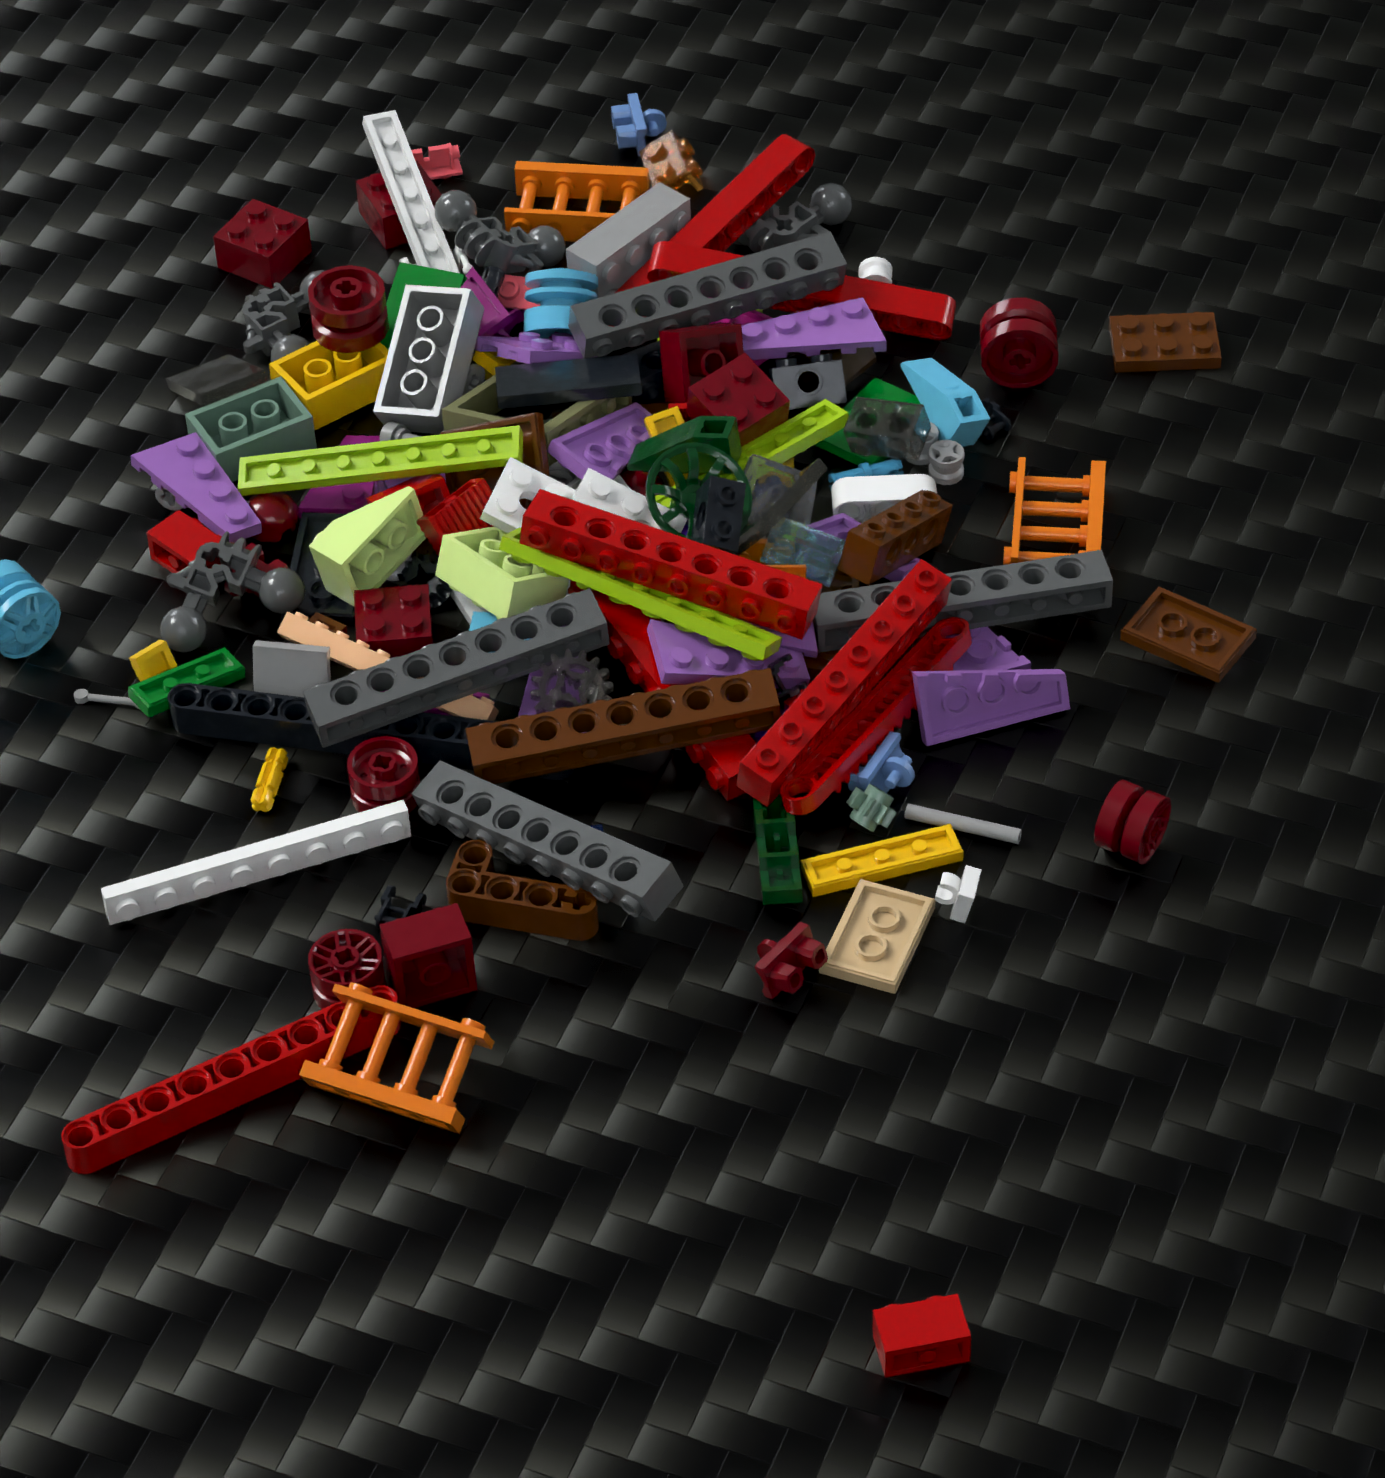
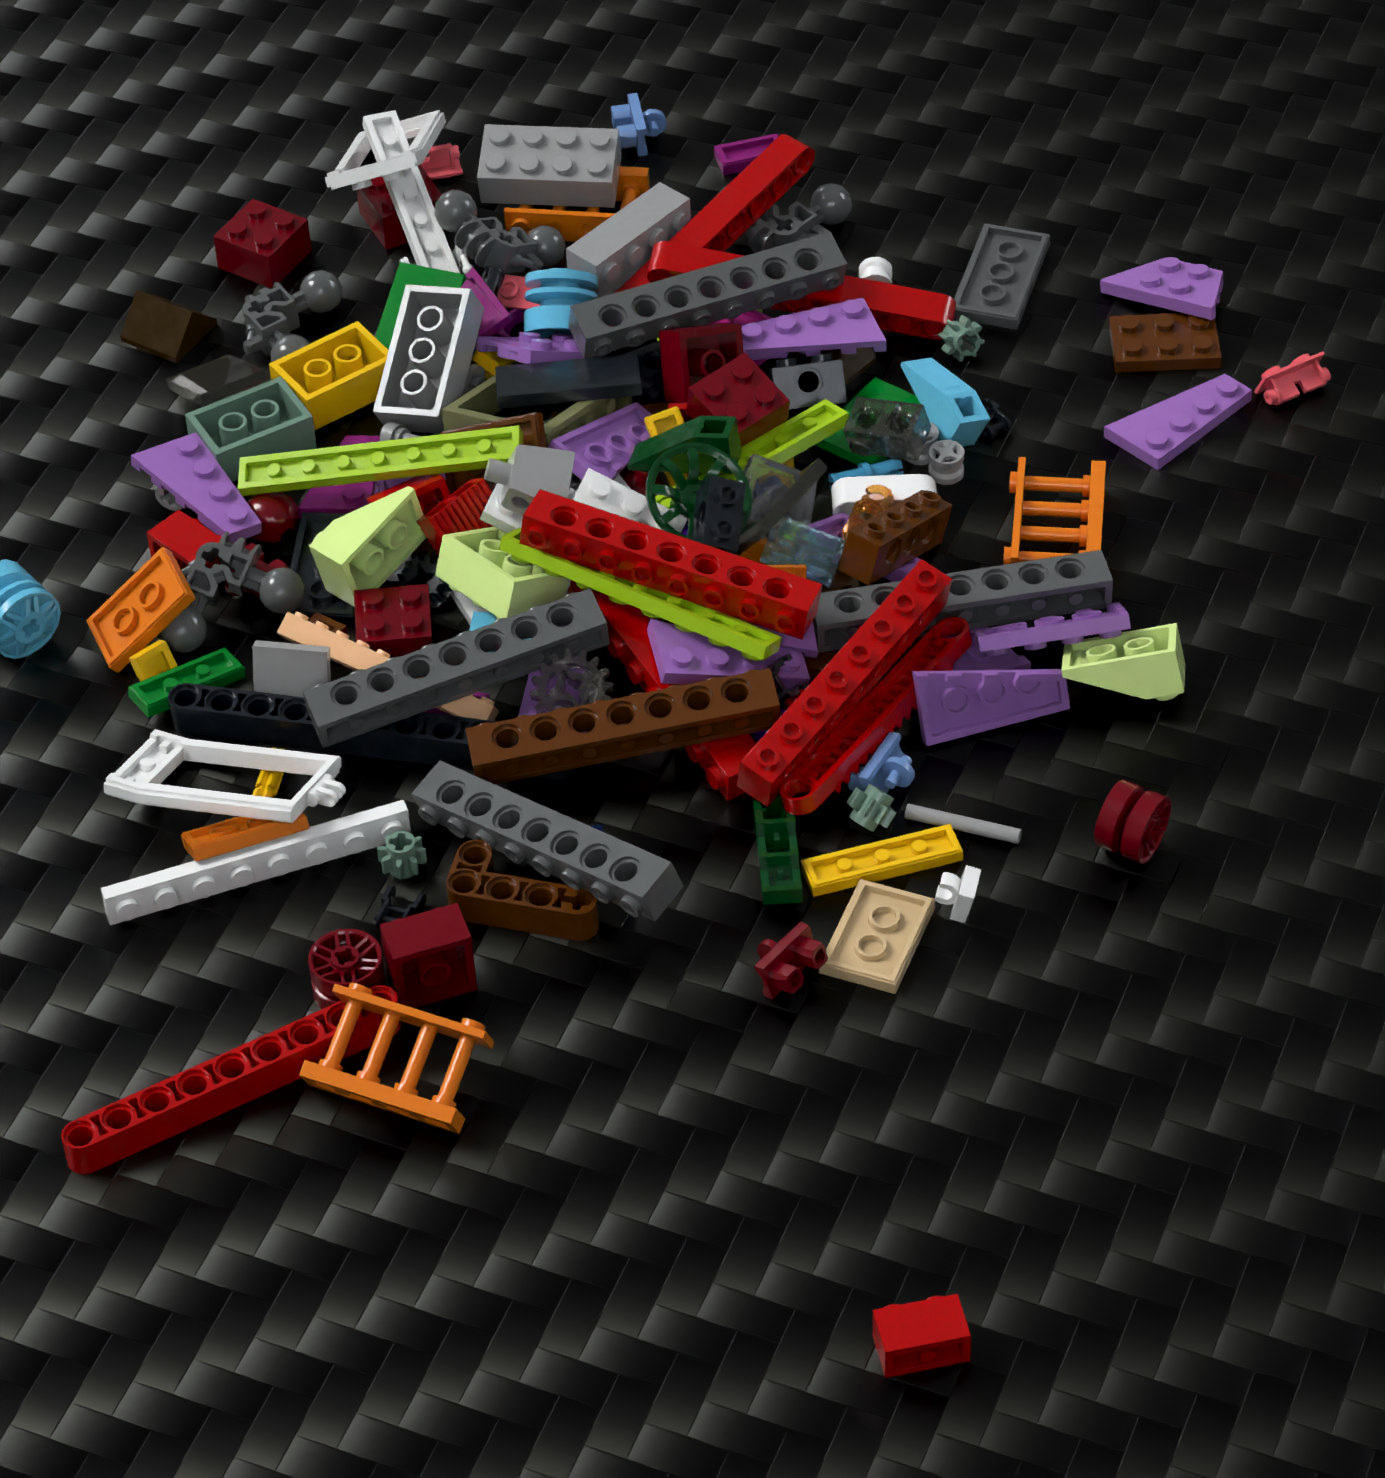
light grey hinge [74,689,140,710] -> none
dark red wheel [308,265,389,353] -> none
dark red wheel [347,736,420,813] -> none
clear orange bracket [639,130,704,192] -> none
dark red wheel [980,298,1058,388] -> none
reddish brown tile [1120,587,1257,683] -> none
none -> orange tile [86,547,196,673]
none -> white animal [104,729,346,823]
none -> dark brown slope [120,290,217,364]
none -> orange tile [181,812,310,862]
none -> white animal [325,110,446,191]
none -> sand green gear [377,831,427,879]
none -> light grey brick [477,124,622,208]
none -> light grey torso [484,444,575,516]
none -> magenta tile [714,134,779,176]
none -> clear orange piece [842,485,895,543]
none -> sand green gear [938,315,985,362]
none -> dark grey tile [954,224,1050,330]
none -> medium lavender wing [974,602,1131,656]
none -> yellowish green slope [1061,623,1186,701]
none -> medium lavender wing [1100,257,1224,320]
none -> medium lavender wing [1104,374,1252,470]
none -> coral hinge [1254,351,1331,406]

